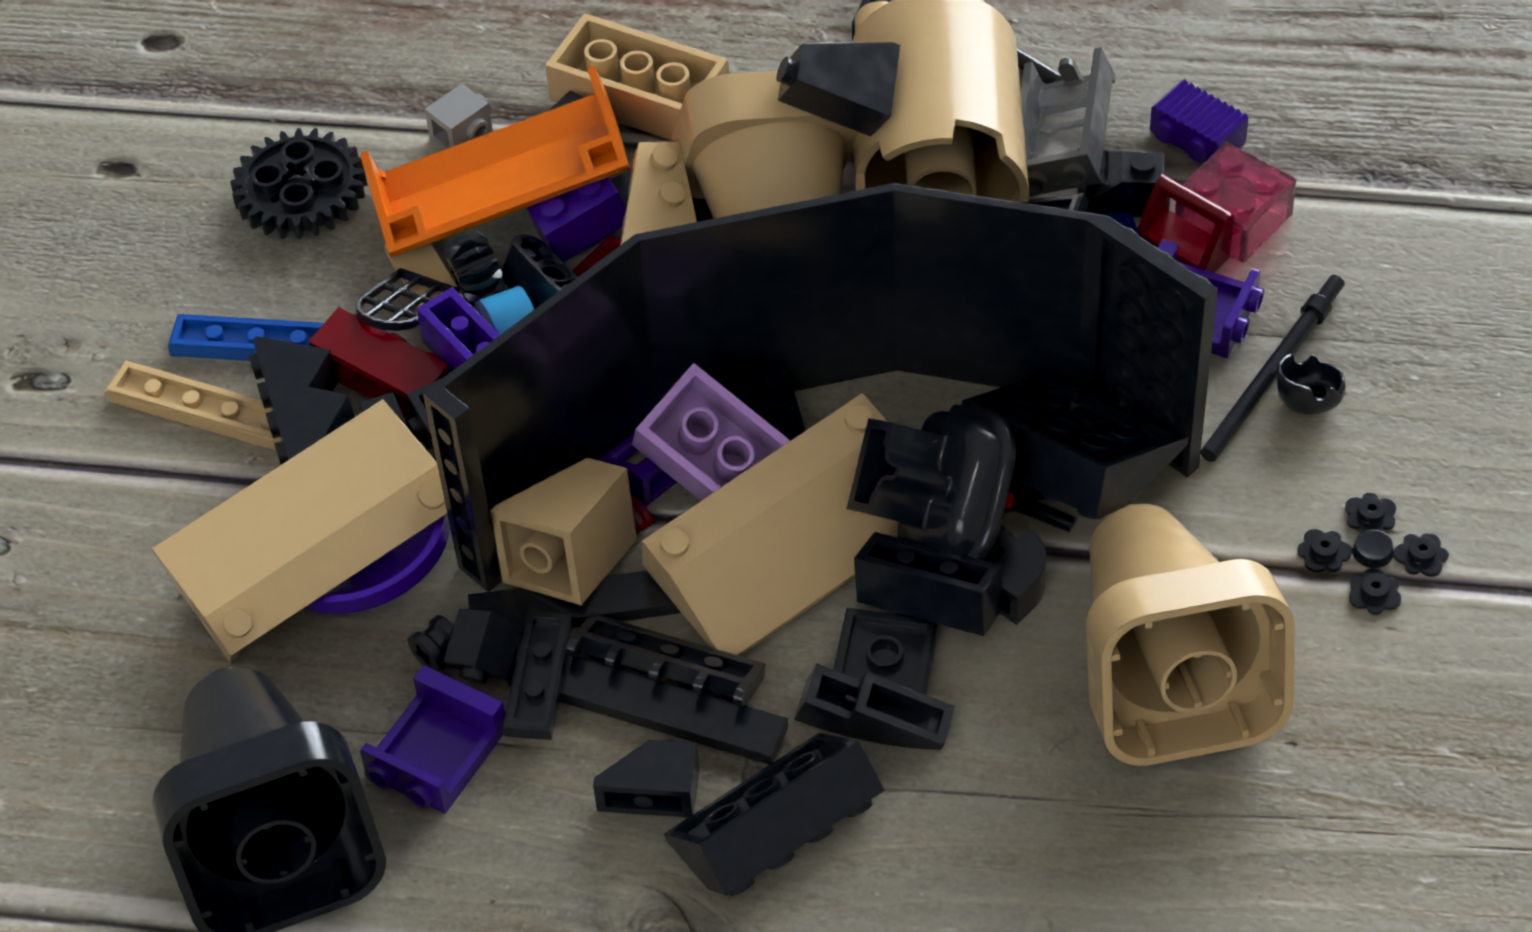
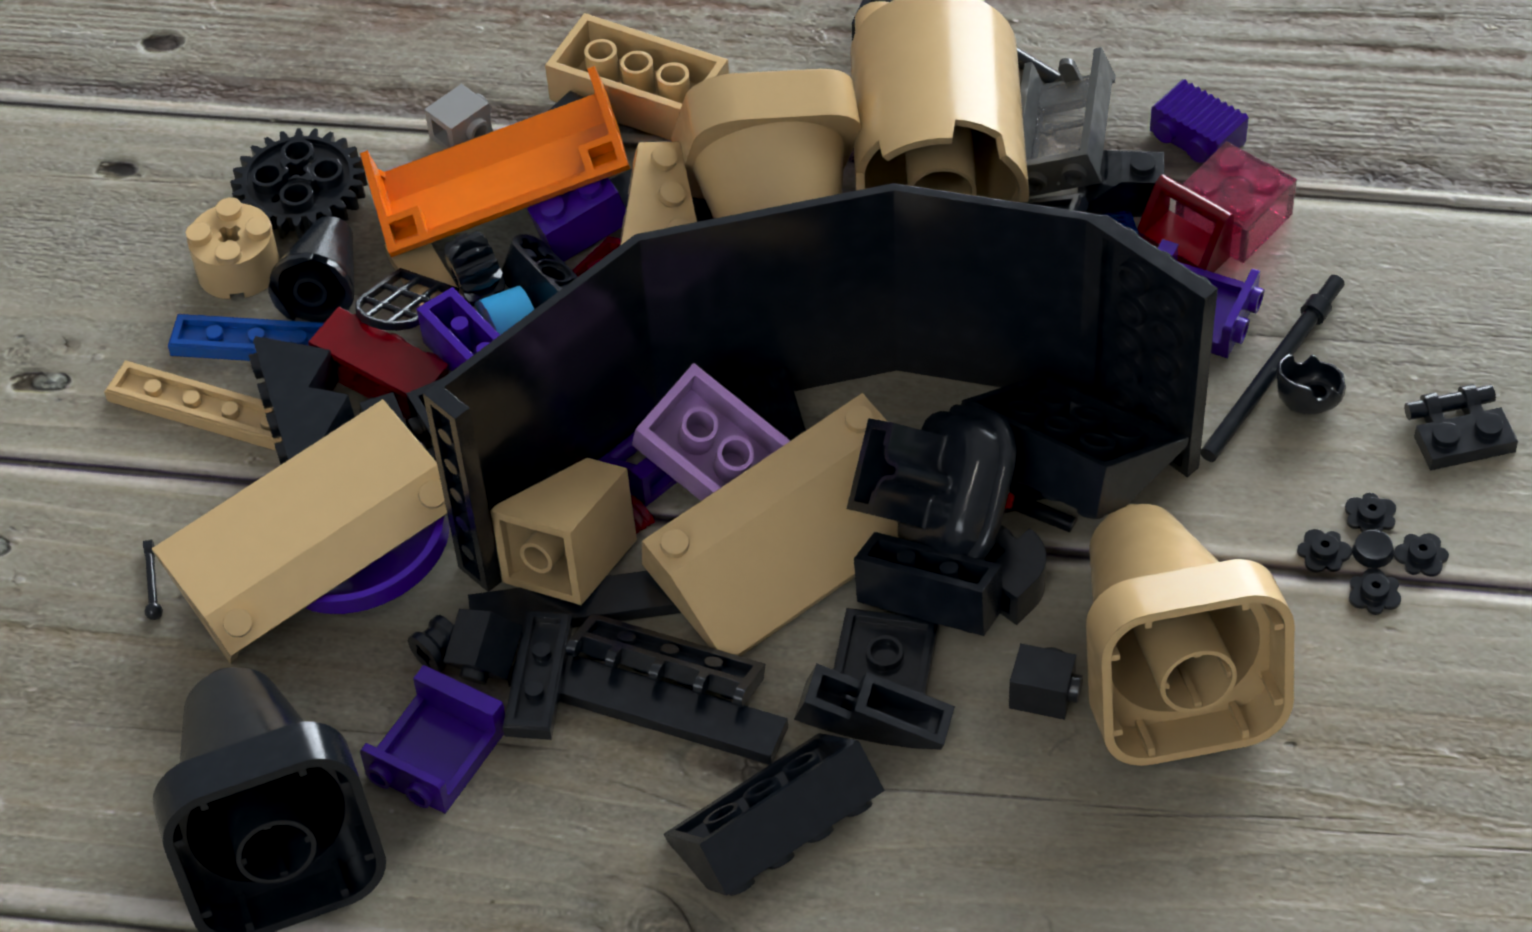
black slope [593,738,700,818] -> none
black slope [776,42,900,137] -> none
none -> black hinge [143,539,163,620]
none -> tan brick [185,197,279,299]
none -> black cone [268,216,354,323]
none -> black brick [1009,643,1083,720]
none -> black plate [1404,384,1518,471]

